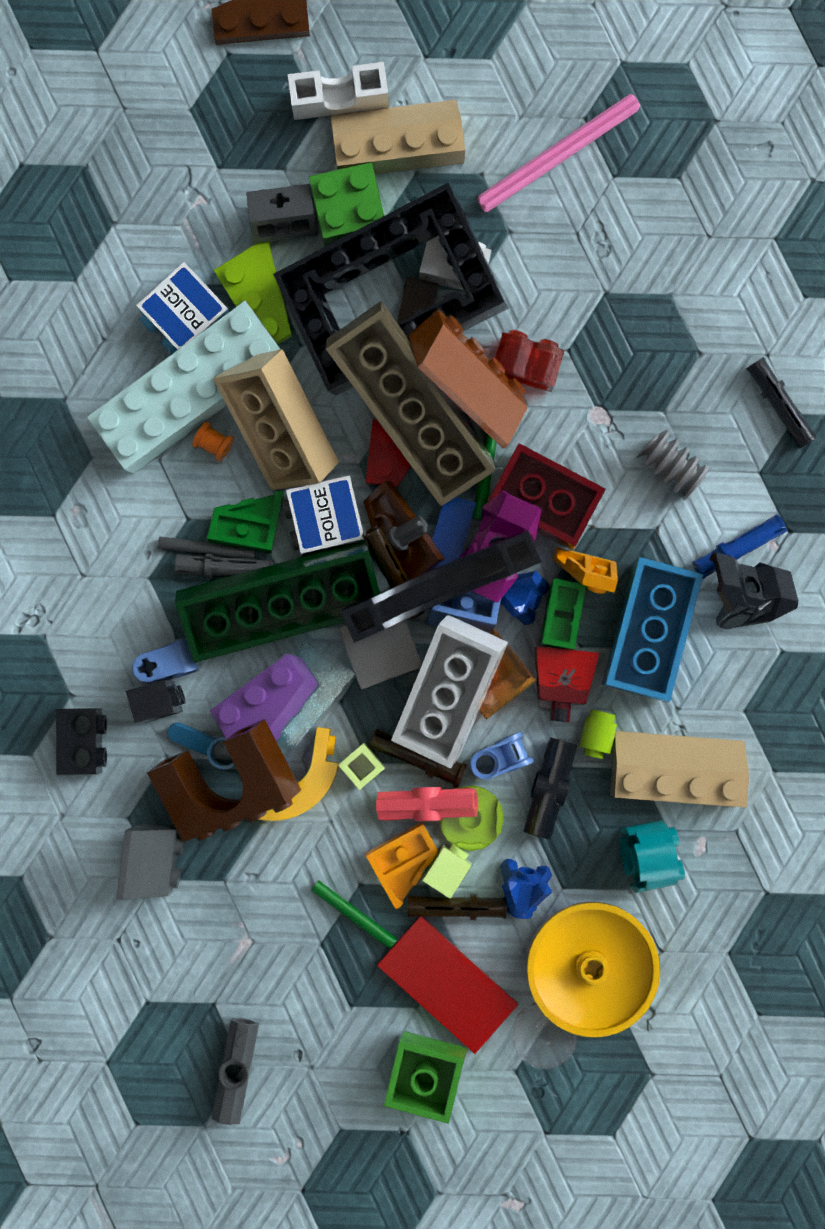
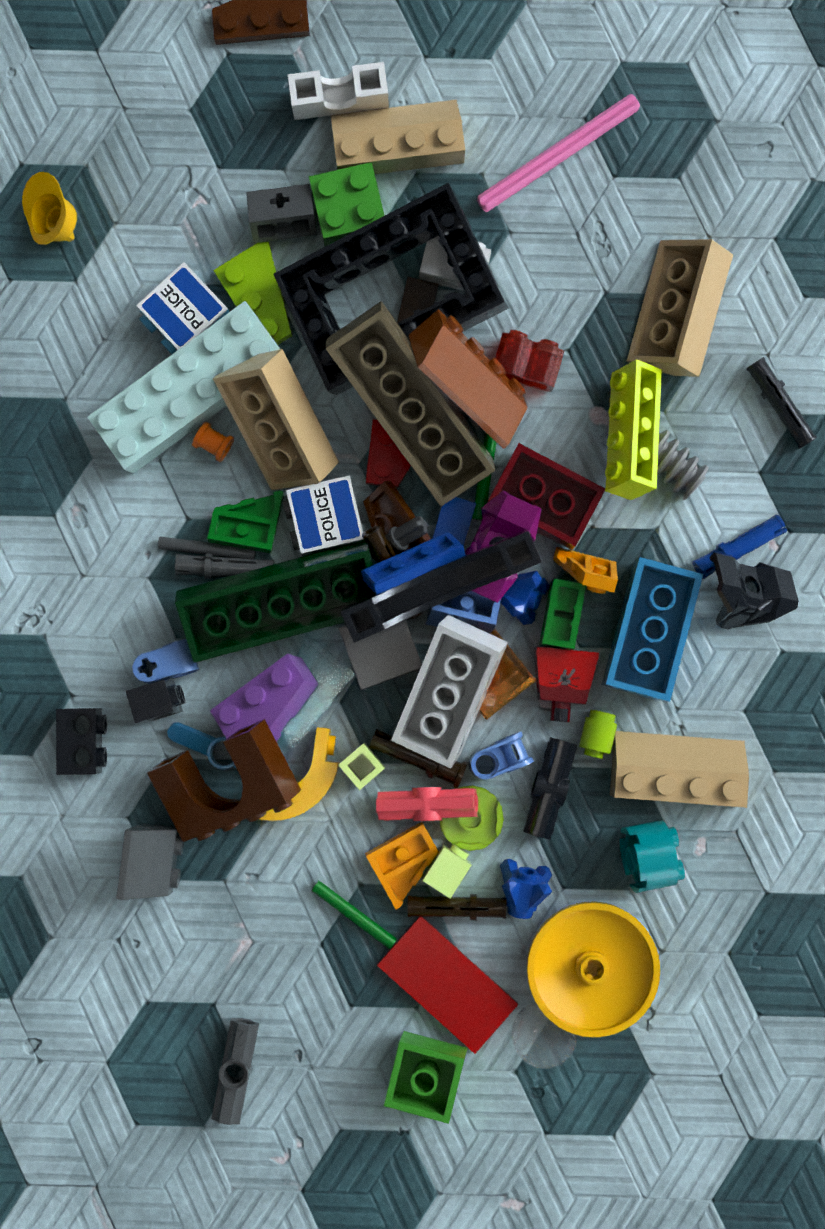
none -> yellow piece [22,172,77,245]
none -> blue tile [361,532,466,595]
none -> neon yellow brick [605,359,662,500]
none -> tan slope [627,239,733,377]

